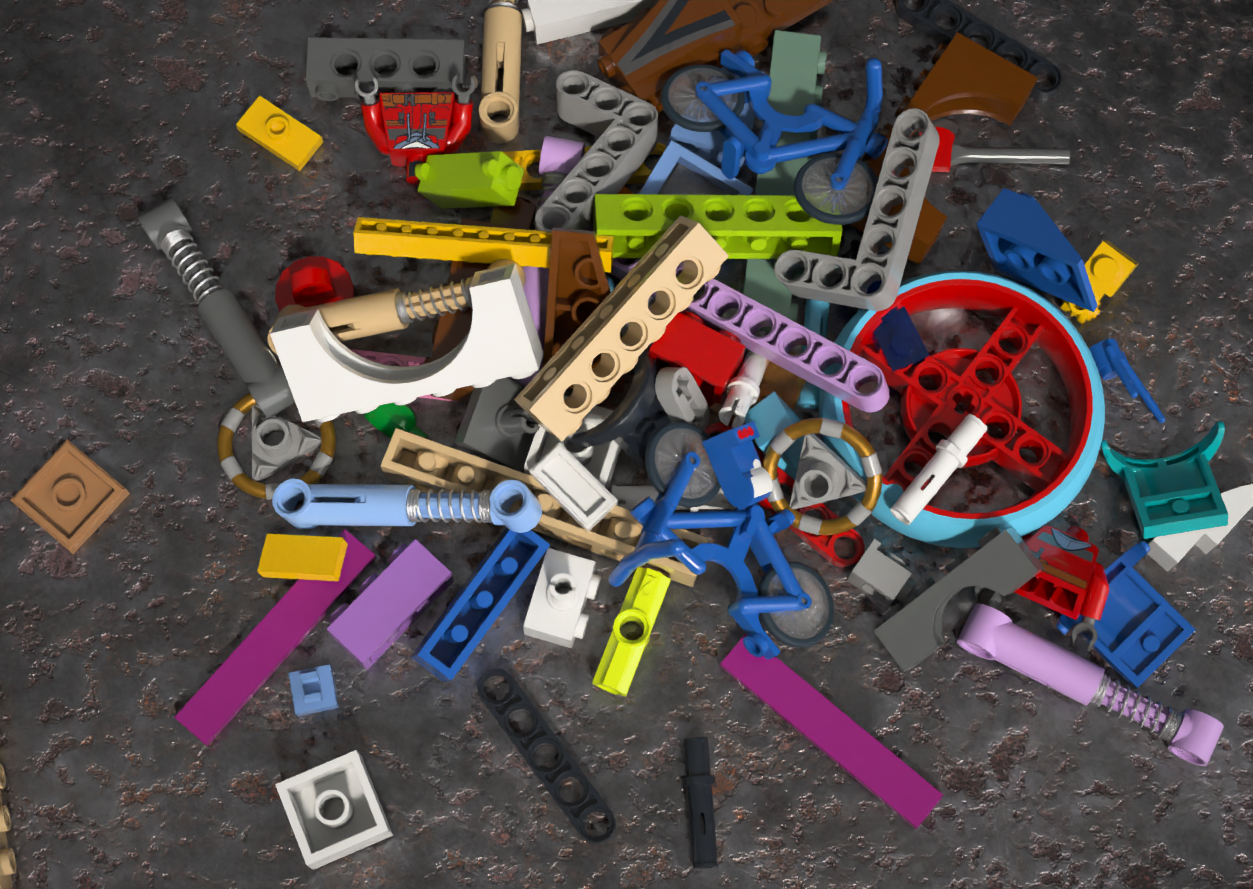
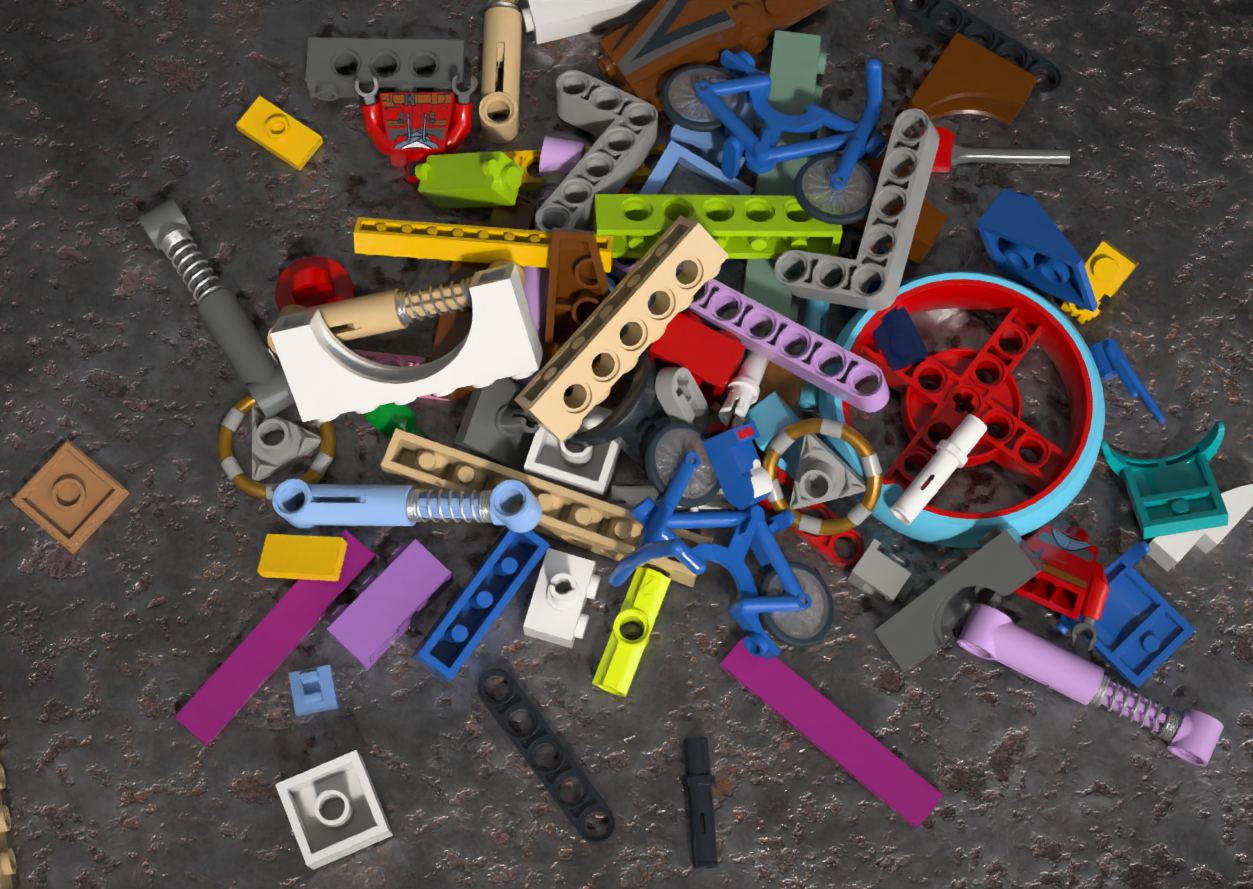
white tile [529,443,618,532] -> none

